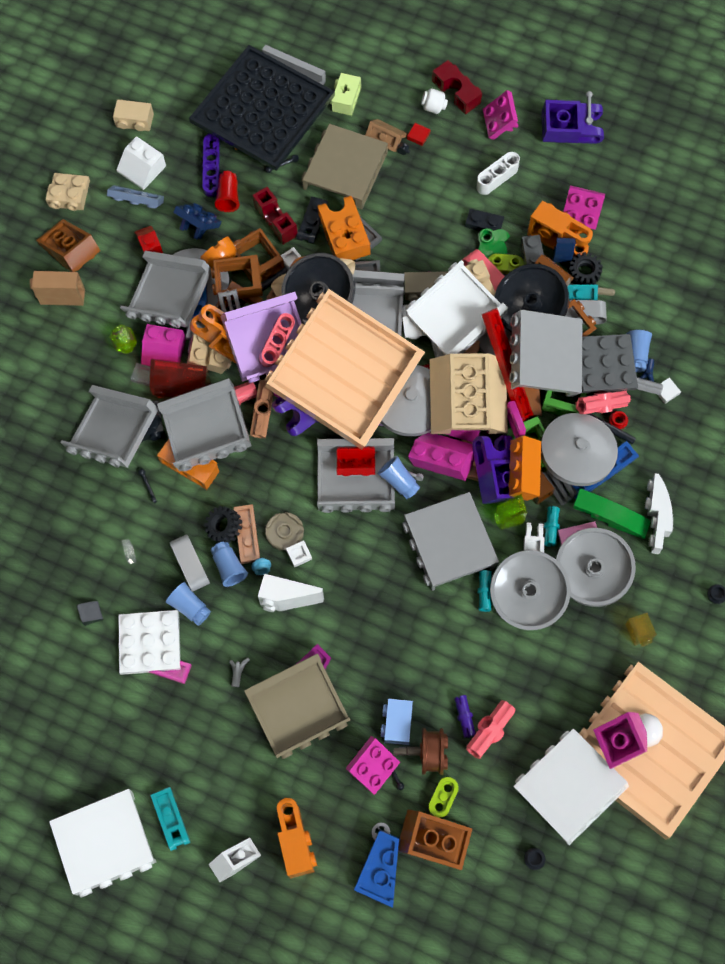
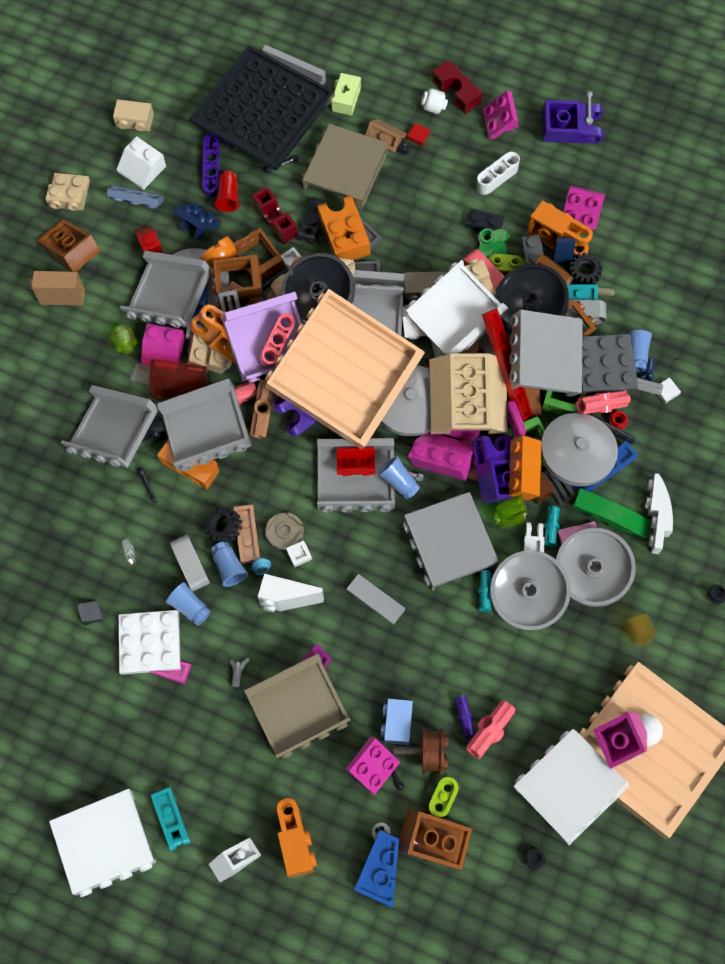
none -> light grey tile [346,574,405,625]

